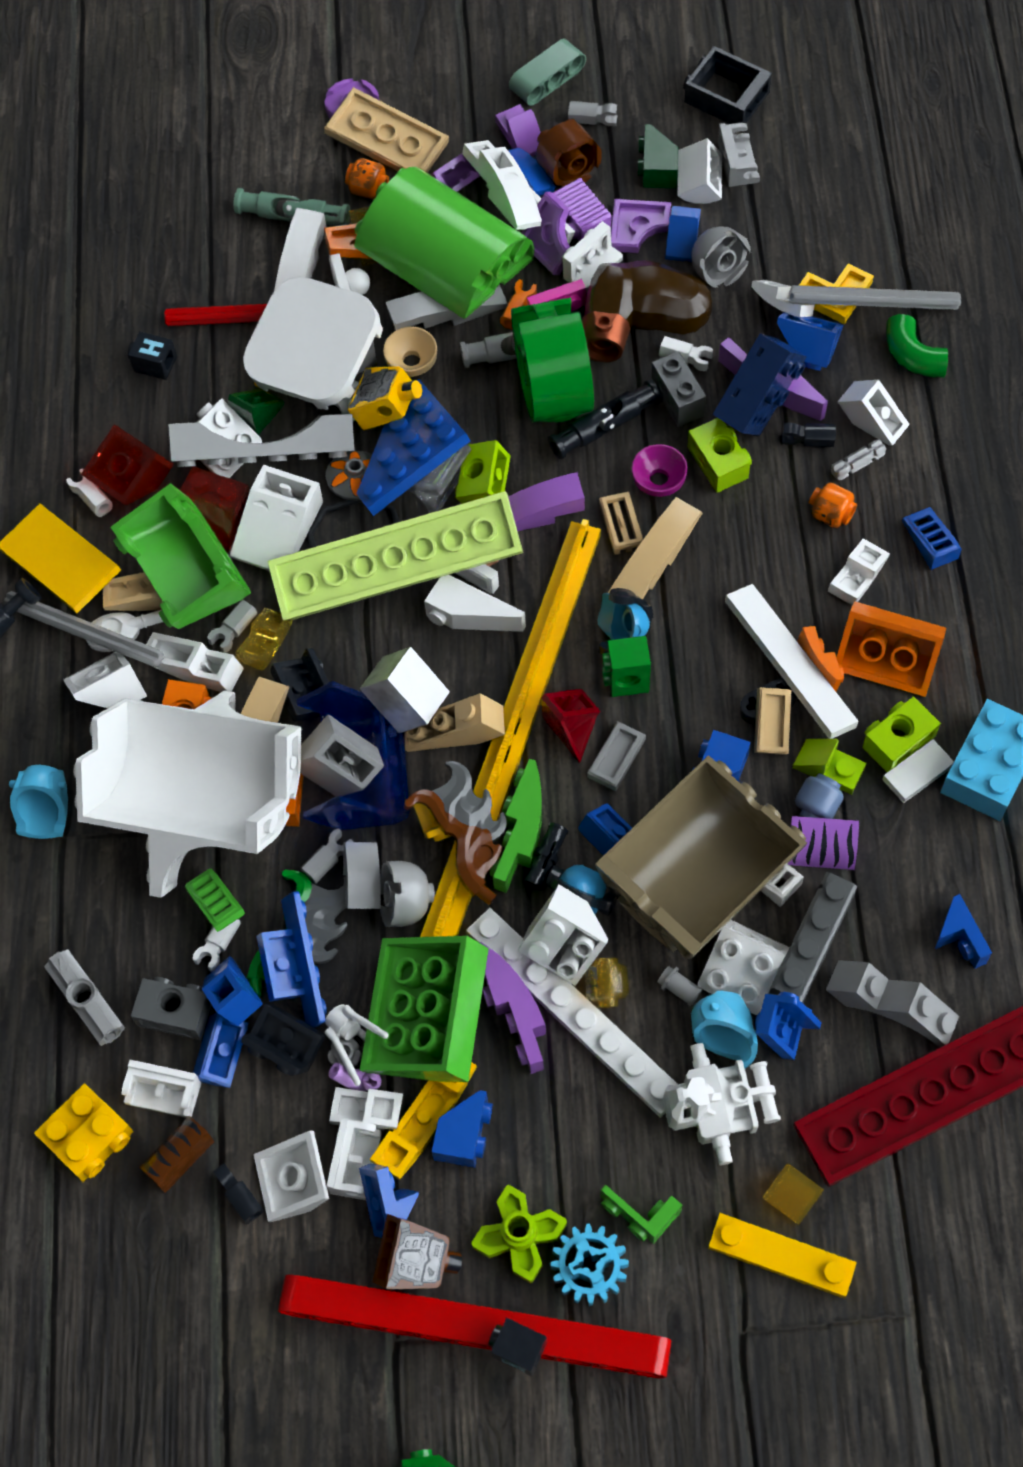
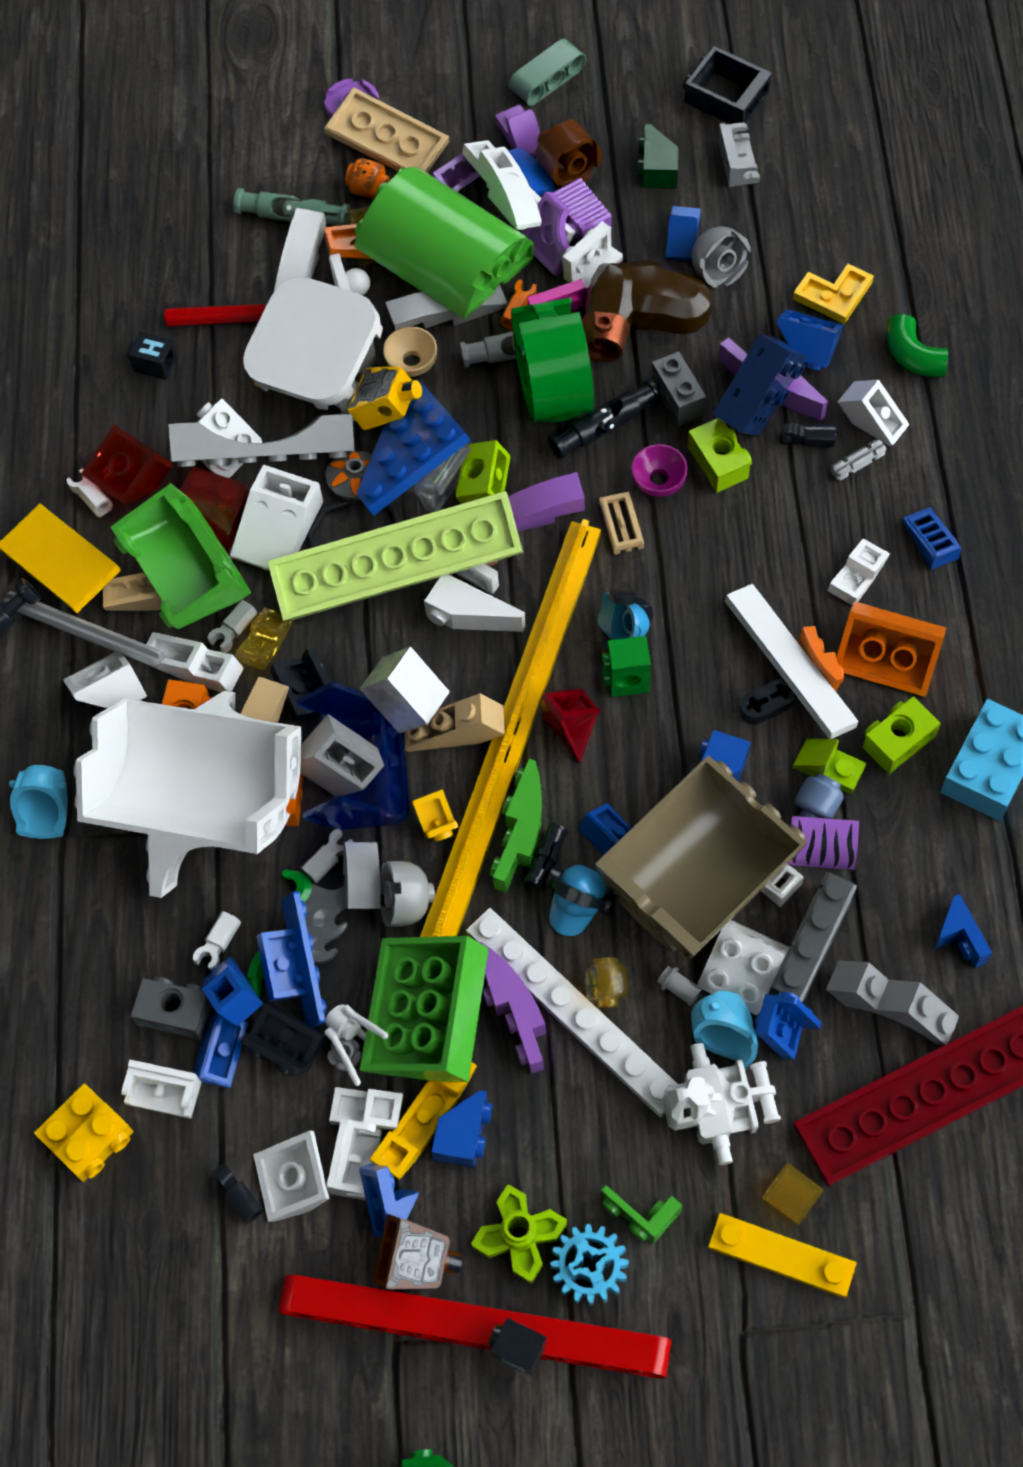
light grey piece [44,949,125,1046] -> none
white piece [86,610,163,652] -> none
reddish brown brick [139,1116,214,1193] -> none
bright green slope [185,869,245,932] -> none
dark green slope [228,388,284,436] -> none
lavender arm [328,1063,382,1091] -> none
piece [403,761,507,906] -> none
white slope [518,885,608,986] -> none
light grey bar [568,101,617,126] -> none
light grey tile [587,721,646,791] -> none
tan slope [608,497,703,599] -> none
medium lavender tile [611,199,671,253] -> none
white bar [659,336,713,371] -> none
white brick [677,138,722,204] -> none
white slope [751,280,815,317] -> none
tan tile [754,687,791,755] -> none
light grey axle [789,285,961,310] -> none
orange head [809,483,857,528] -> none
white tile [882,739,954,803] -> none

